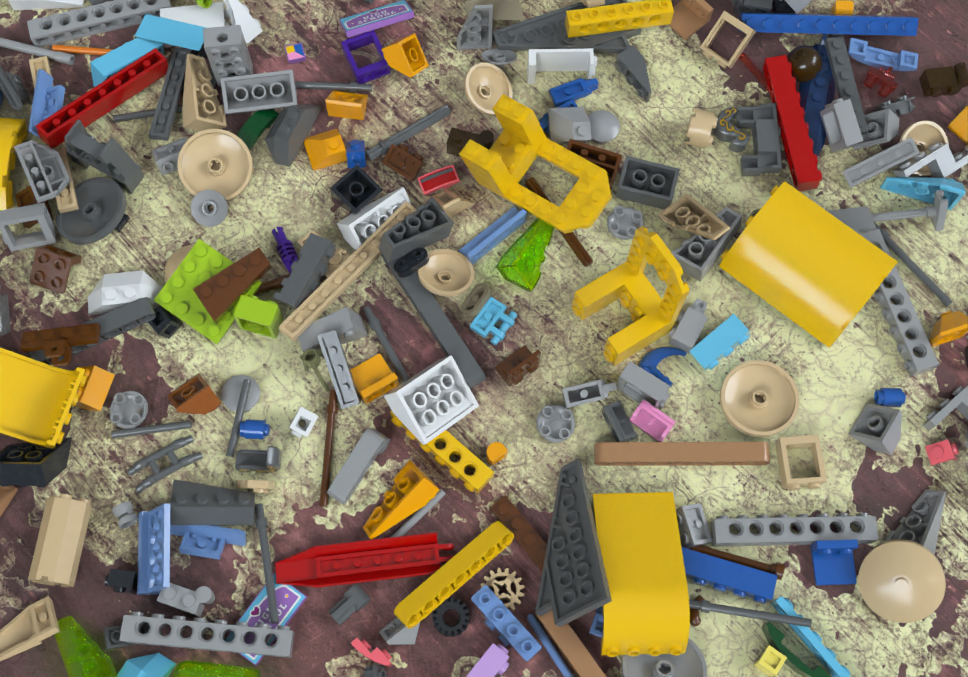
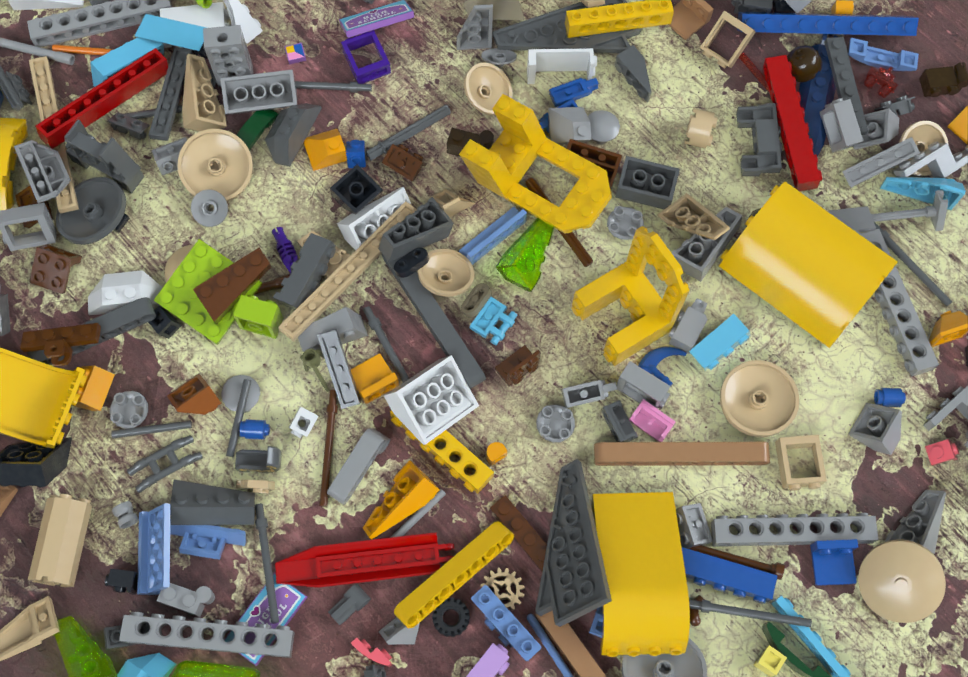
medium blue bracket [29,69,65,138] -> none
light orange slope [326,91,368,120] -> none
light orange slope [382,33,429,77] -> none
slope [417,165,461,196] -> none
dark grey animal [713,107,749,153] -> none
none -> dark grey hinge [108,112,150,140]

